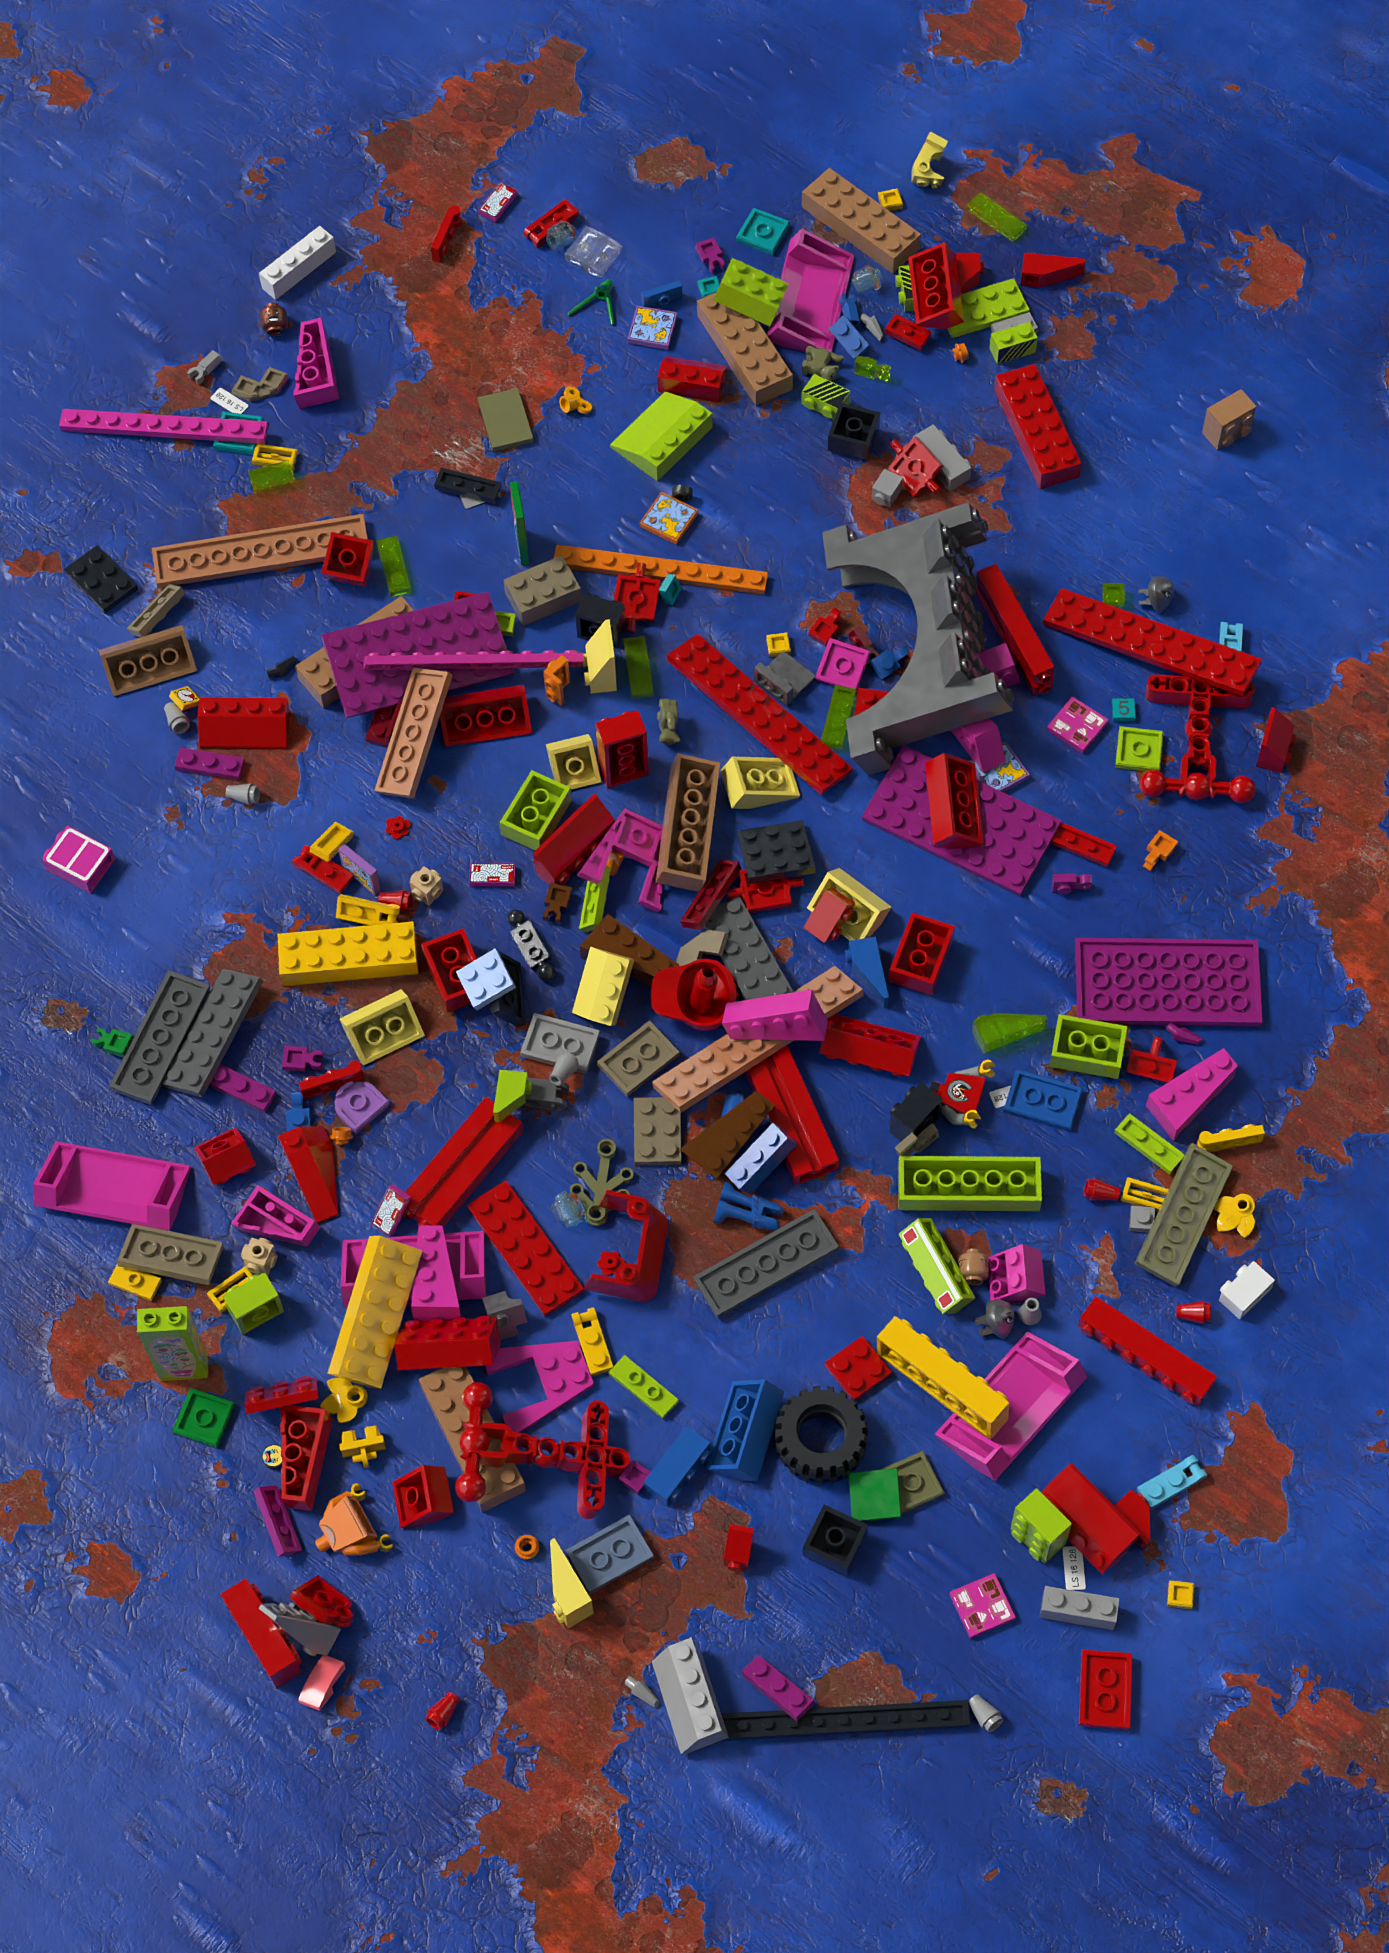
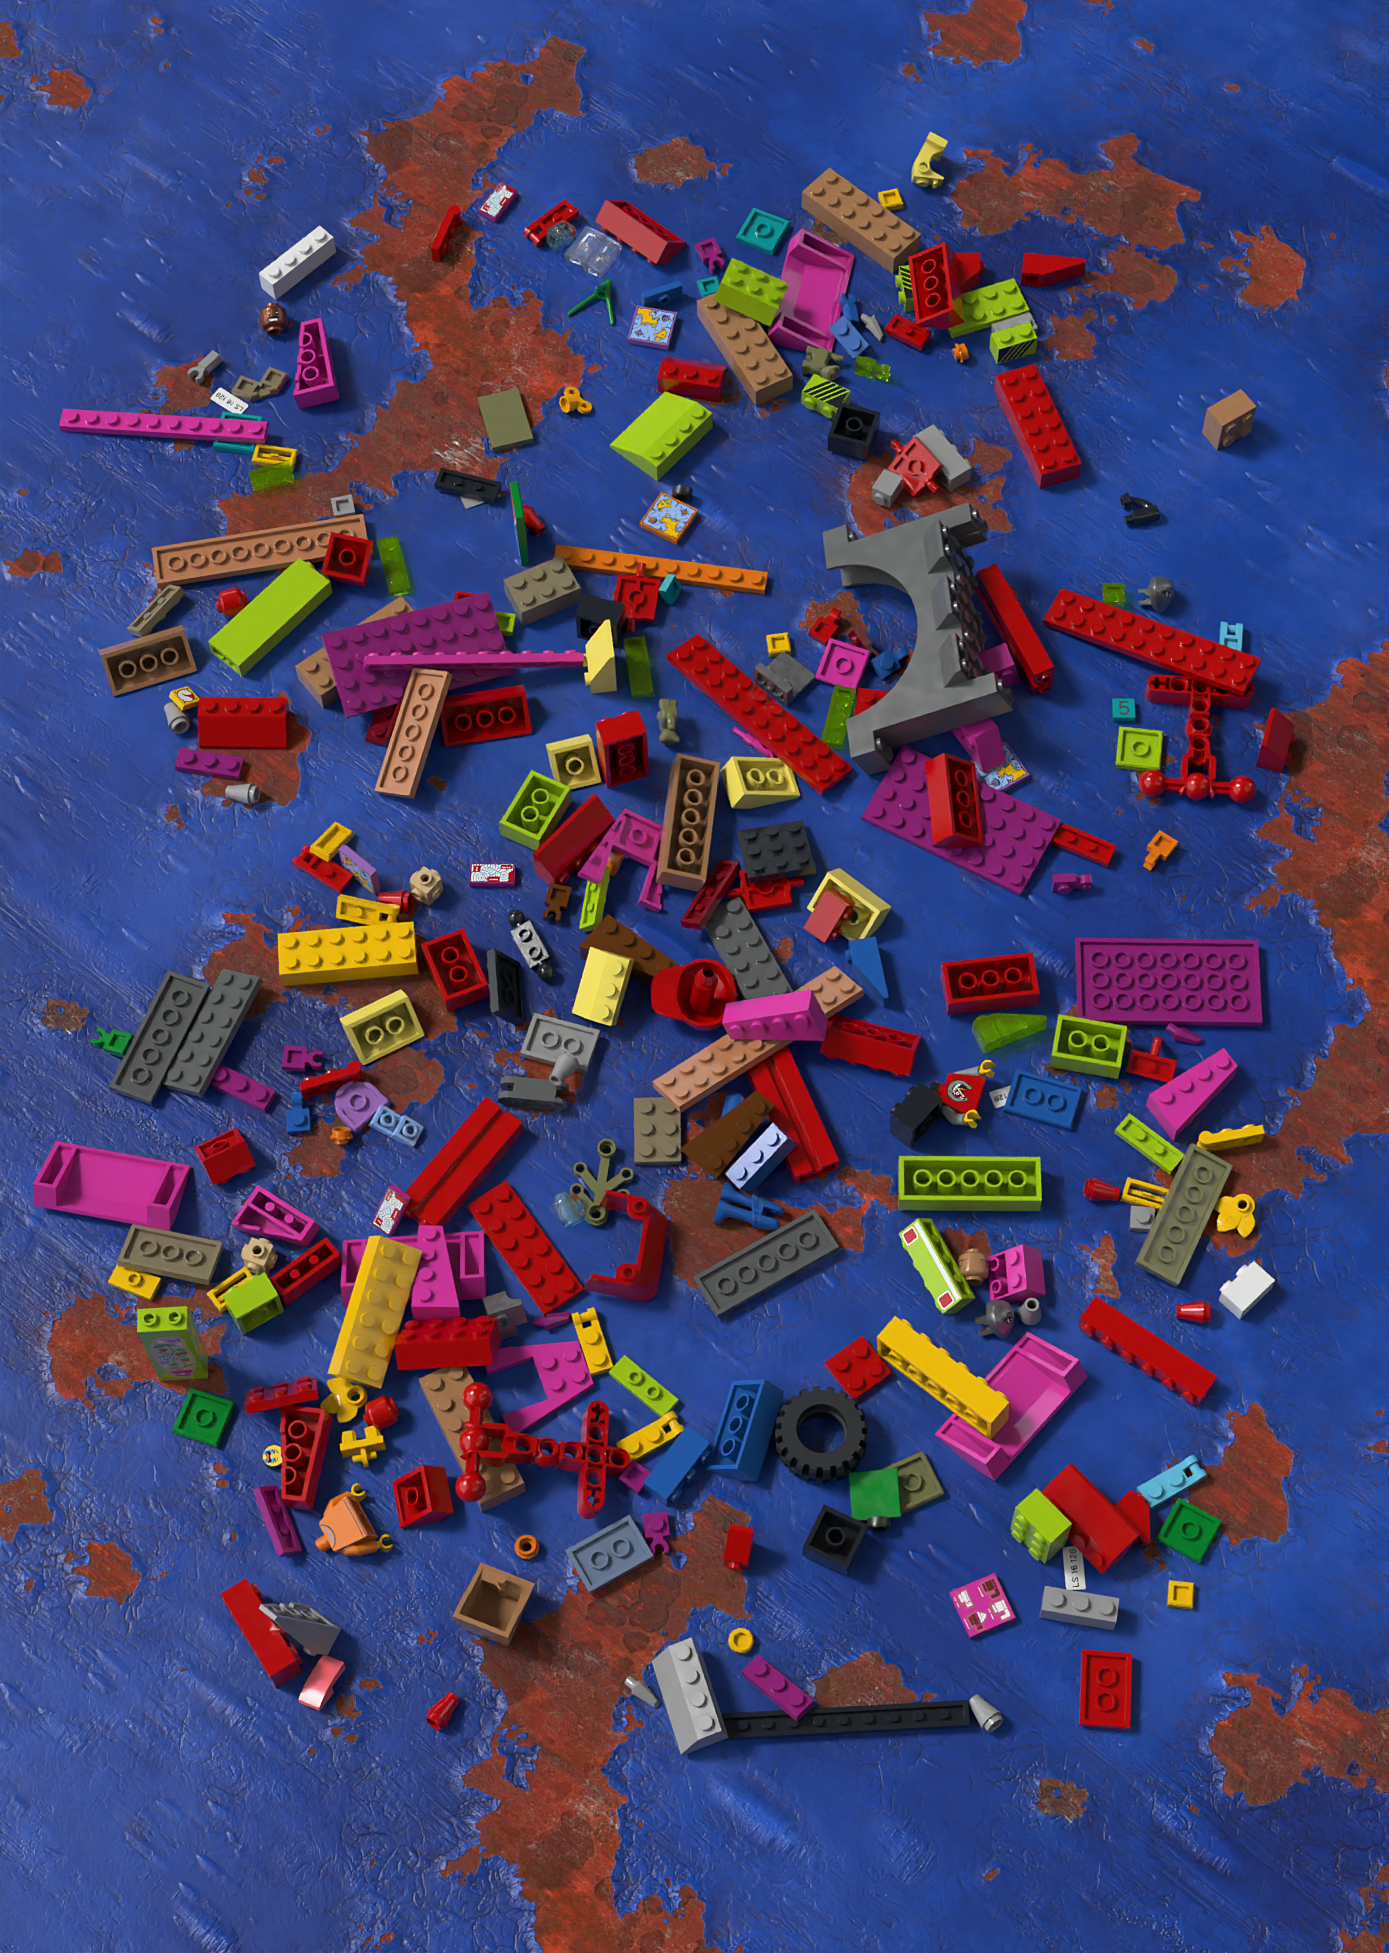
dark pink brick [42,825,115,893] -> none
black plate [64,545,138,614] -> none
black bar [266,655,296,678] -> none
red wedge [278,1126,338,1224] -> none
red plate [289,1575,353,1628] -> none
red plant [386,816,411,840] -> none
light blue plate [456,949,516,1011] -> none
lime slope [493,1070,532,1122] -> none
orange bracket [543,655,570,706] -> none
light yellow slope [550,1538,594,1628] -> none
dark tan plate [597,1021,680,1097] -> none
red plant [597,1251,625,1276] -> none
dark tan tile [676,930,729,966] -> none
clear light blue head [851,265,883,296] -> none
red brick [889,912,955,996] -> none
dark tan tile [895,1123,939,1156] -> none
clear neon green plate [967,192,1027,242] -> none
dark pink tile [1047,696,1108,754] -> none
none -> lime brick [208,558,332,677]
none -> red head [215,587,249,618]
none -> red brick [269,1237,342,1306]
none -> light grey plate [331,495,356,518]
none -> red head [363,1395,400,1431]
none -> light blue slope [369,1104,424,1147]
none -> medium nougat piece [453,1562,535,1646]
none -> red cone [523,504,546,536]
none -> magenta bar [534,1312,571,1331]
none -> slope [595,200,687,265]
none -> yellow plate [616,1411,685,1464]
none -> magenta plate [643,1511,670,1557]
none -> yellow tile [729,1628,753,1655]
none -> dark pink hand [733,727,774,758]
none -> pearl dark grey tile [866,1516,891,1532]
none -> red brick [940,952,1040,1016]
none -> black plant [1120,492,1160,526]
none -> green tile [1155,1497,1222,1564]

